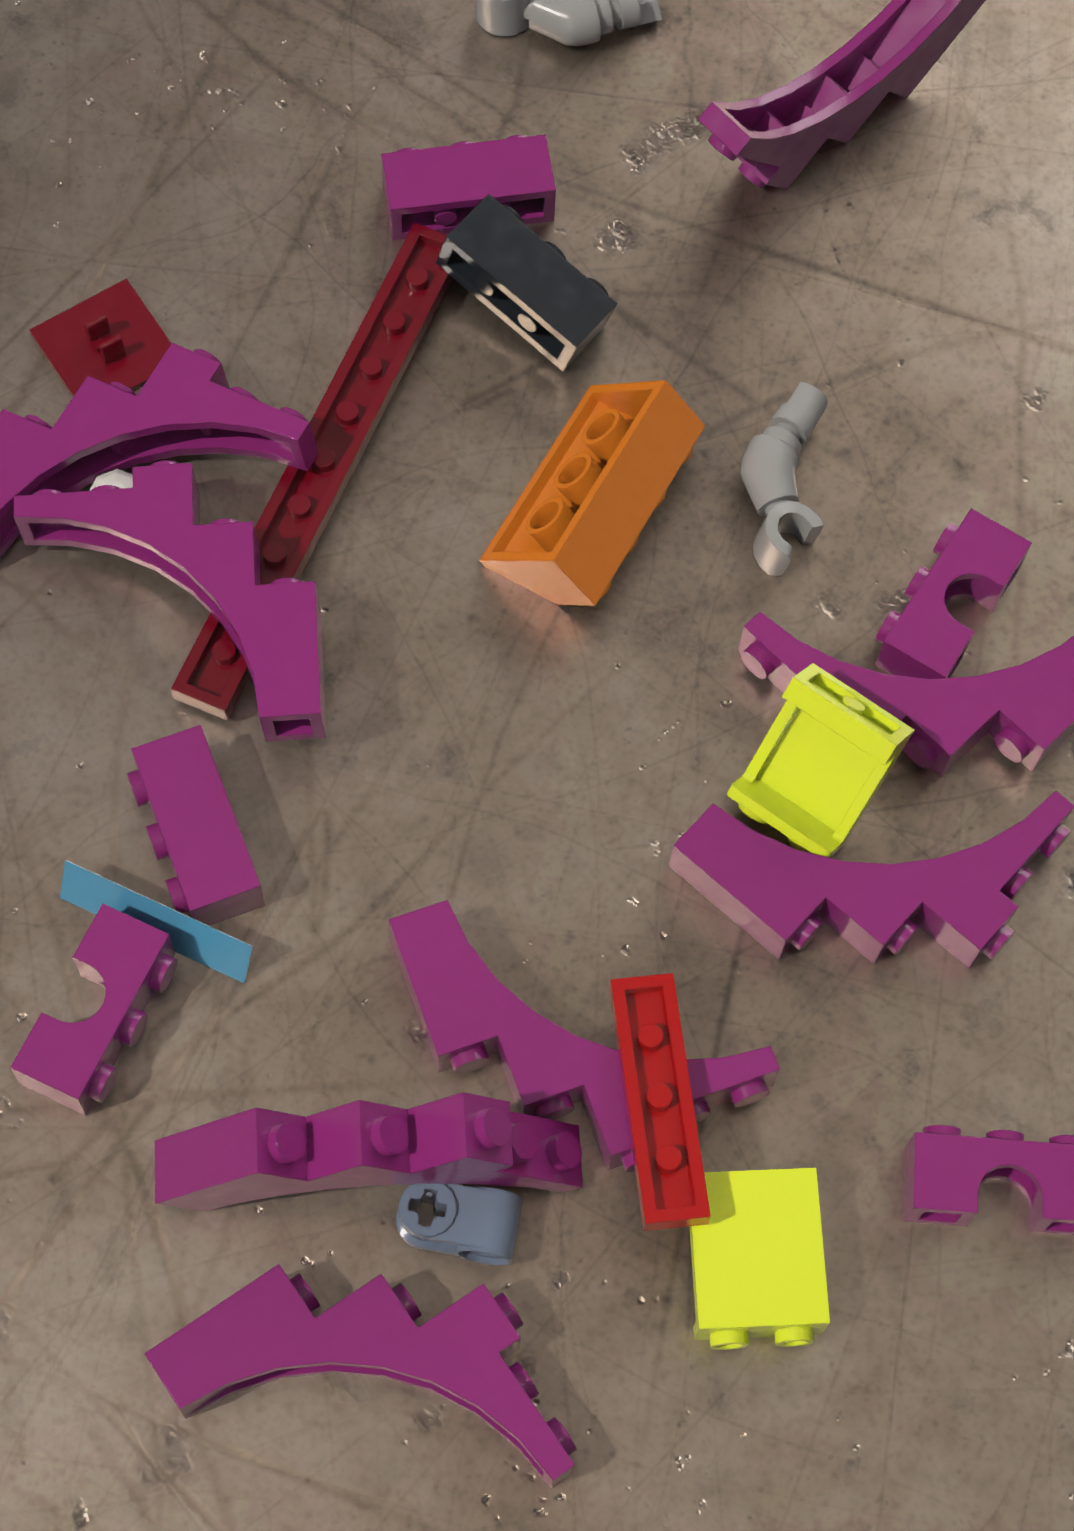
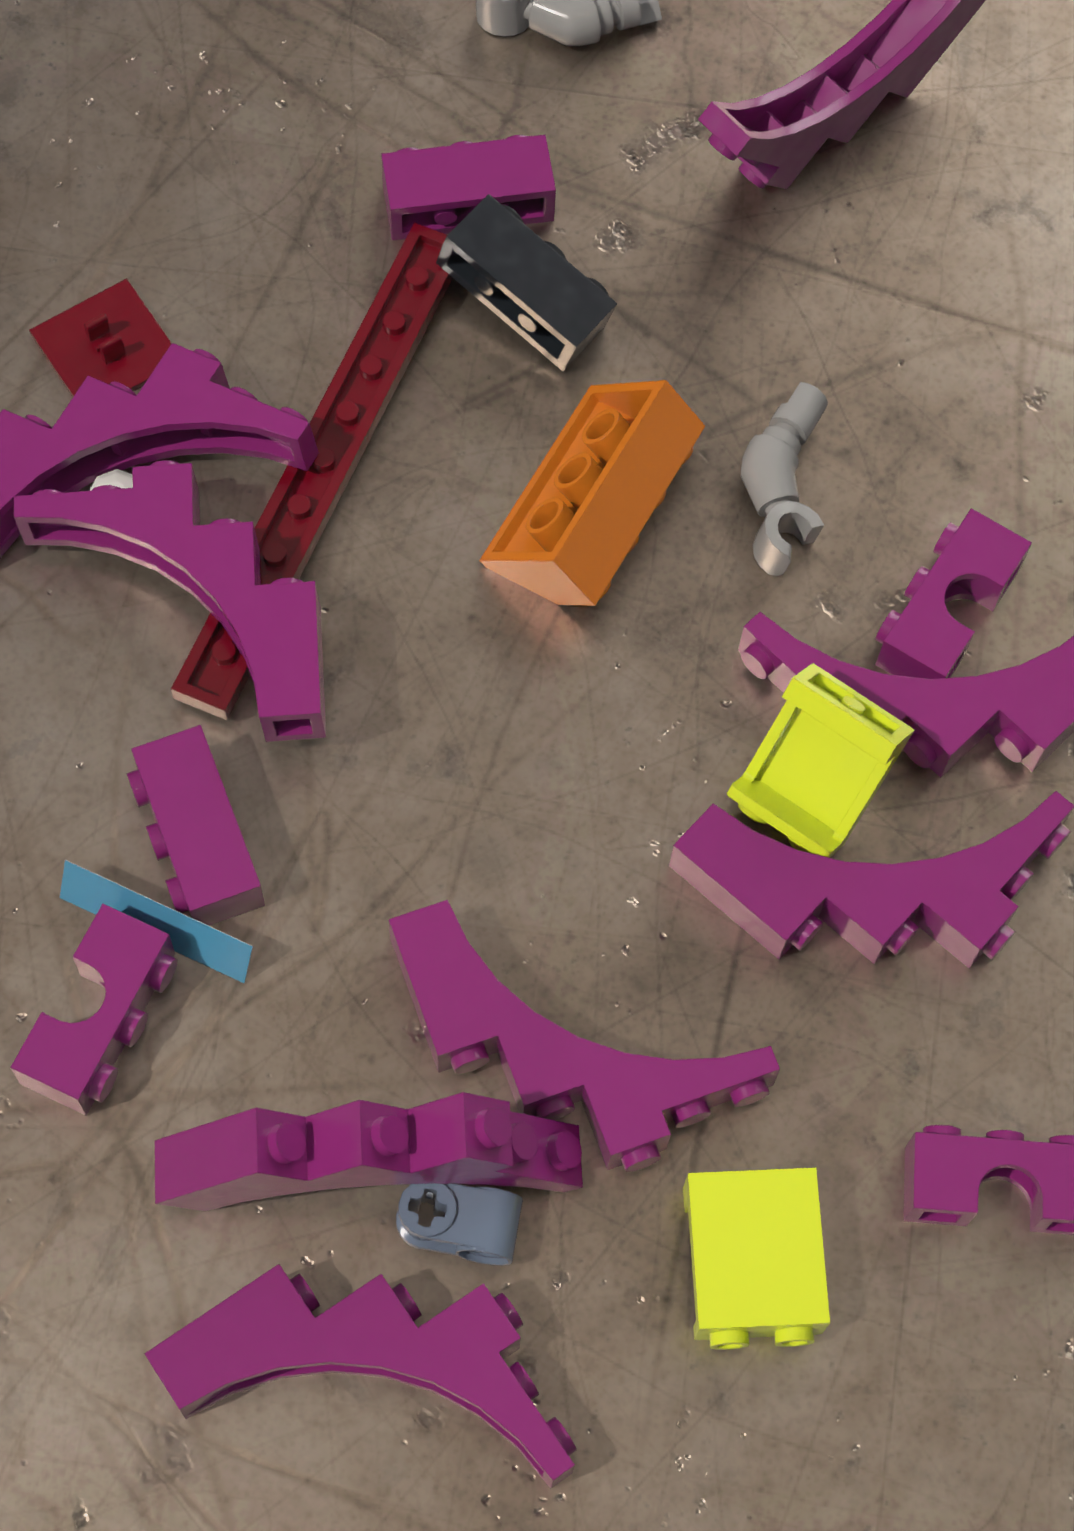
red plate [609,973,711,1231] -> none

